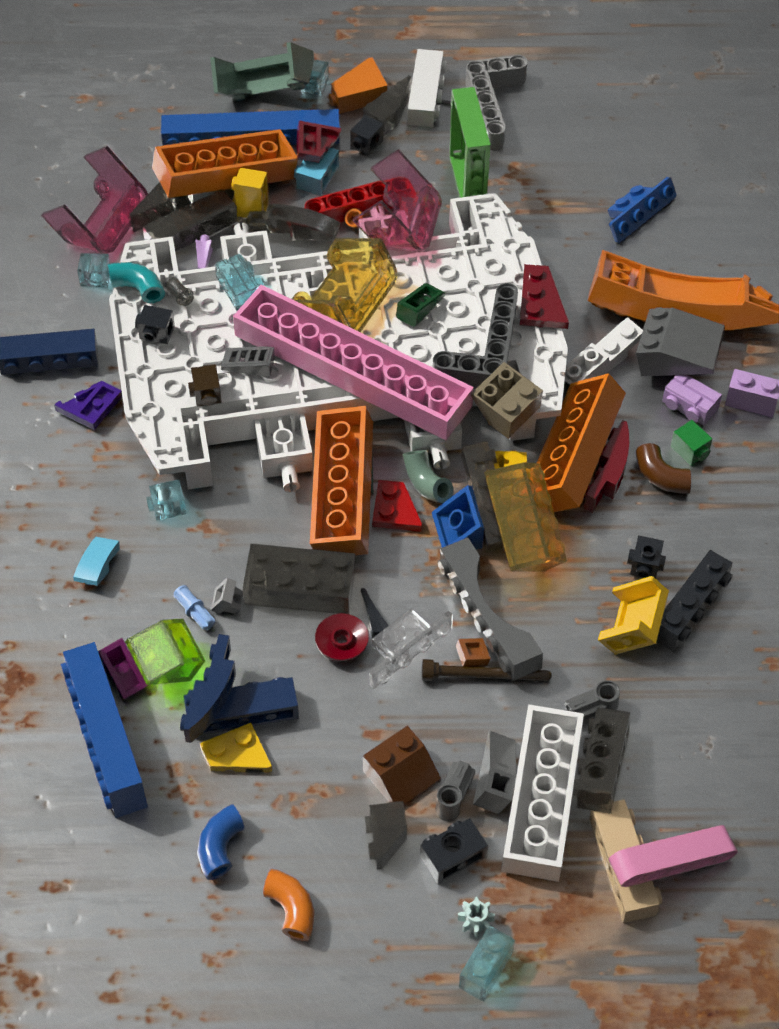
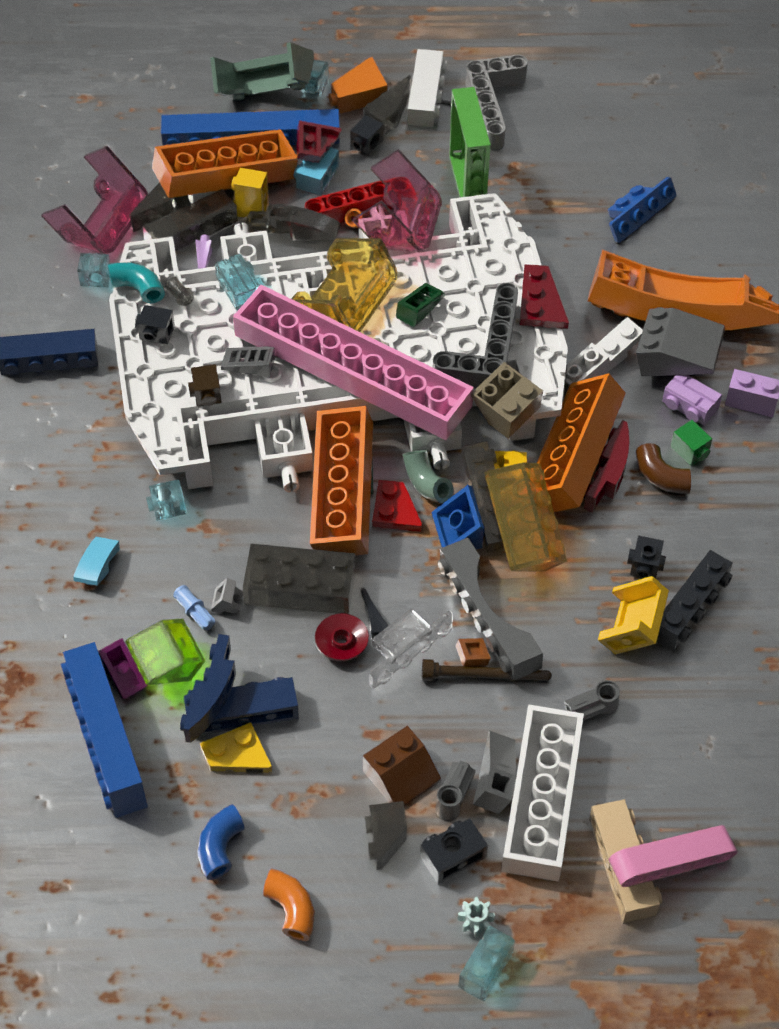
dark purple wing [54,381,122,430] -> none
clear smoke brick [573,707,630,814] -> none

